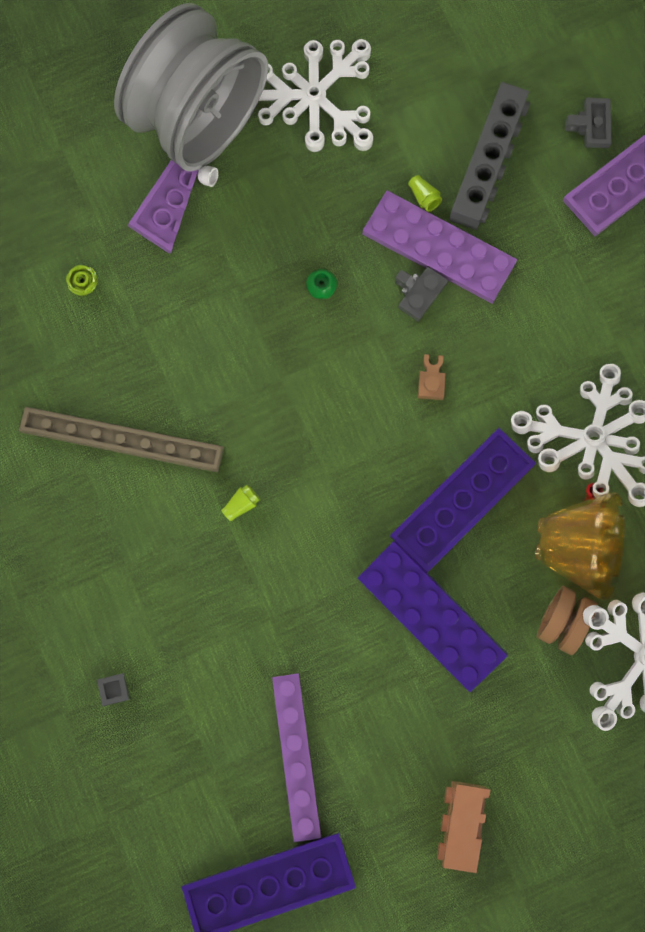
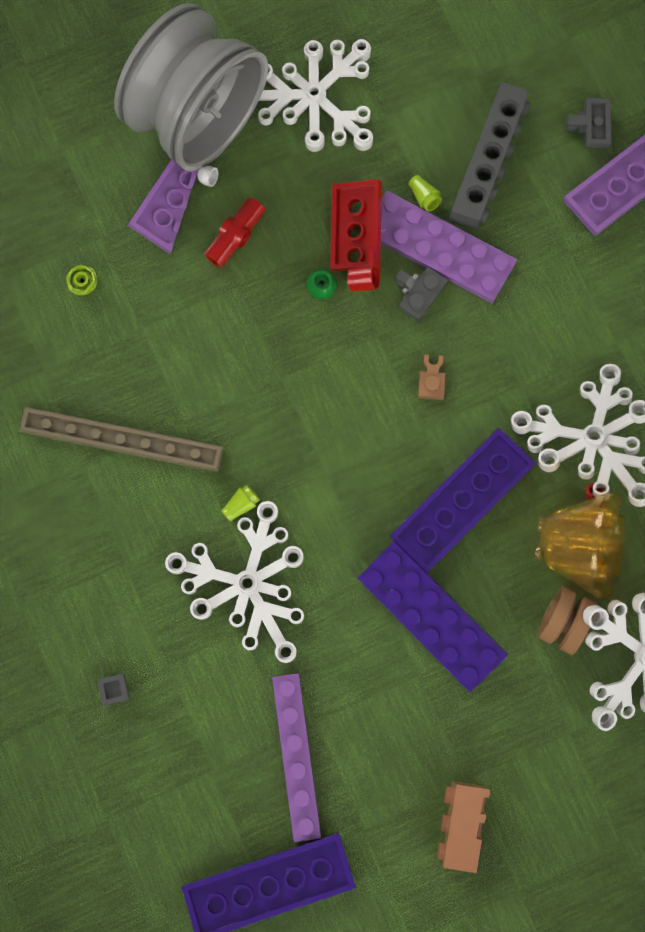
none -> white plant [165,501,304,663]
none -> red piece [204,197,266,268]
none -> red hinge [330,179,382,292]

